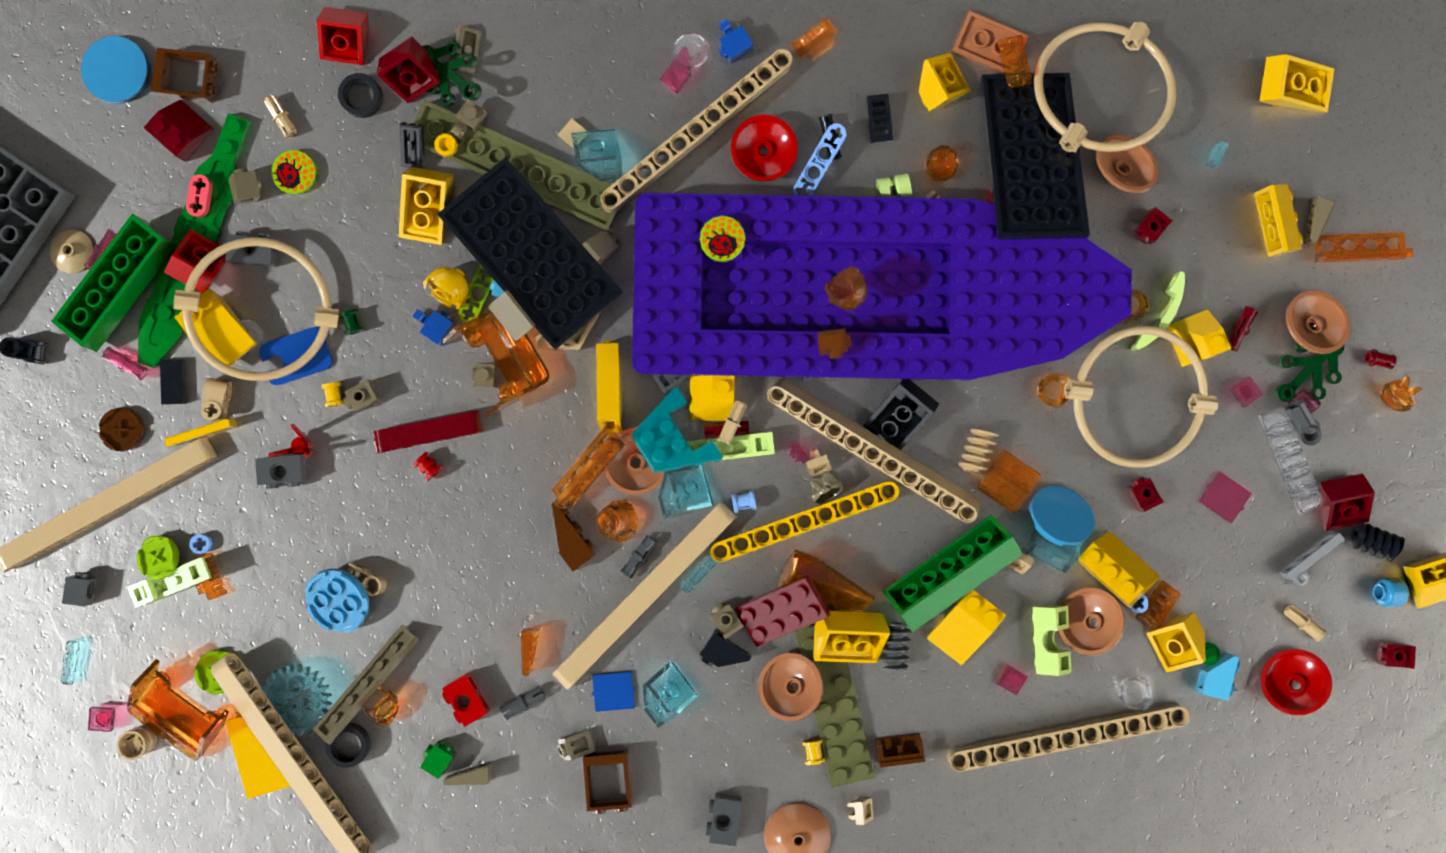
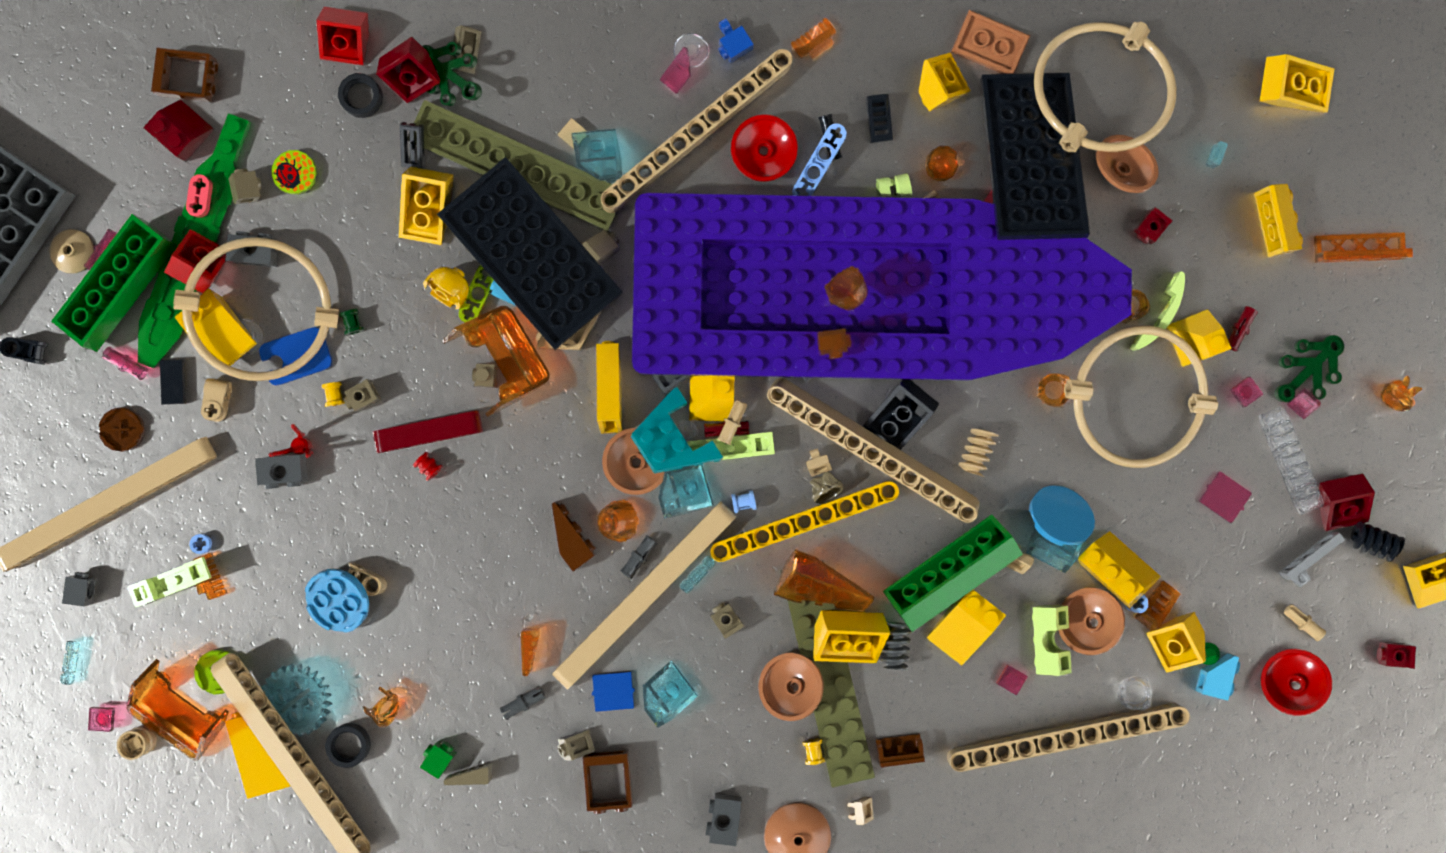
dark azure tile [81,36,150,104] -> none
lime tile [137,535,179,580] -> none
yellow tile [164,418,237,447] -> none
tan axle [264,94,298,138] -> none
dark tan plate [313,624,420,745] -> none
blue brick [412,309,457,346] -> none
yellow tile [434,133,458,157] -> none
red brick [442,672,491,727] -> none
dark tan plate [451,99,487,140] -> none
slope [488,290,535,341] -> none
clear orange fence [551,426,625,509] -> none
black slope [699,630,751,667] -> none
tile [700,216,745,262] -> none
dark red plate [735,575,831,647] -> none
clear pink plate [788,441,810,464] -> none
clear orange slope [977,450,1041,513] -> none
clear orange hinge [997,34,1031,88] -> none
dark red brick [1127,476,1164,512] -> none
dark grey piece [1285,399,1322,446] -> none
nougat dish [1286,290,1351,354] -> none
dark tan slope [1304,196,1335,246] -> none
dark red pin [1364,349,1397,369] -> none
dark azure head [1373,578,1410,607] -> none

